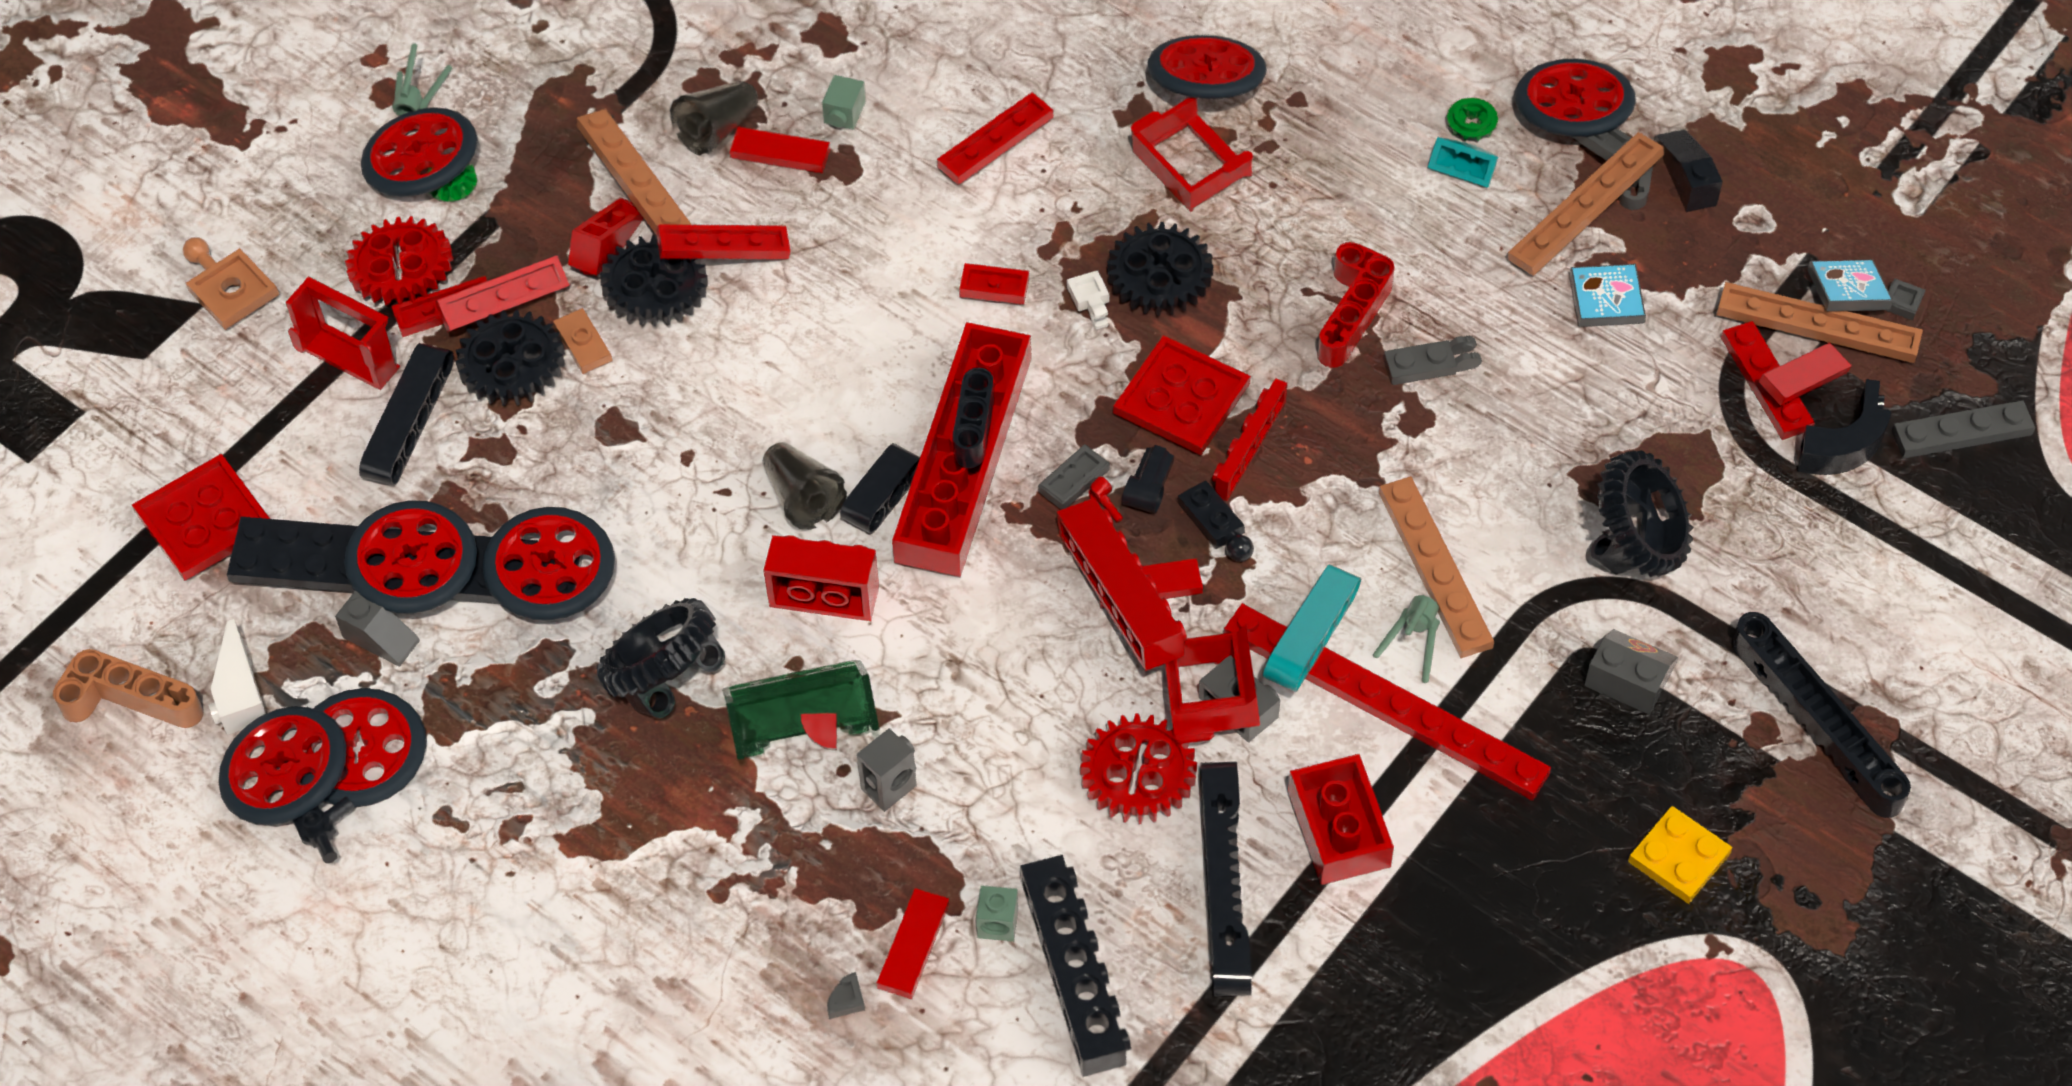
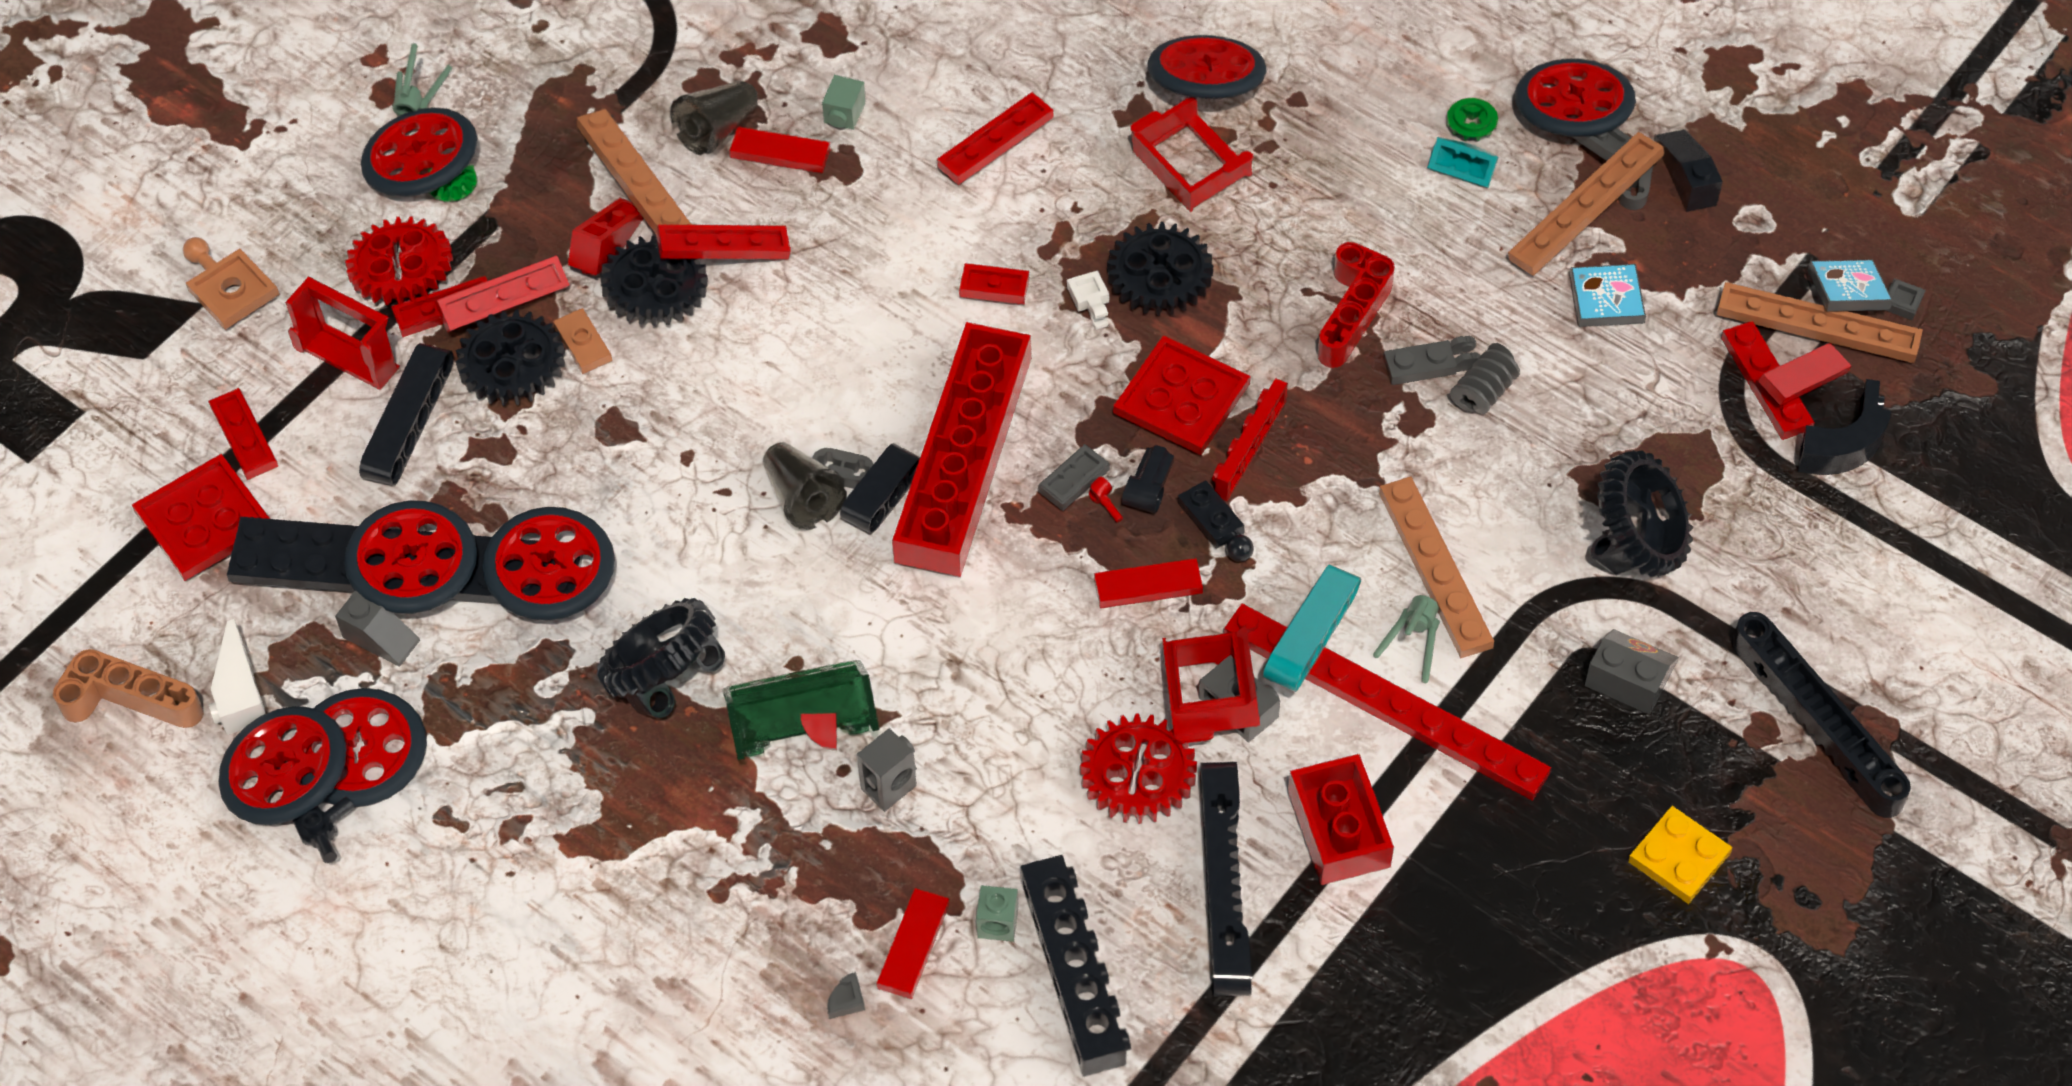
red brick [763,535,879,622] -> none
black beam [953,368,994,468] -> none
red brick [1057,498,1187,671] -> none
dark grey plate [1892,400,2035,459] -> none
none -> red tile [208,388,279,480]
none -> dark grey beam [811,448,873,489]
none -> dark grey piece [1450,343,1520,414]

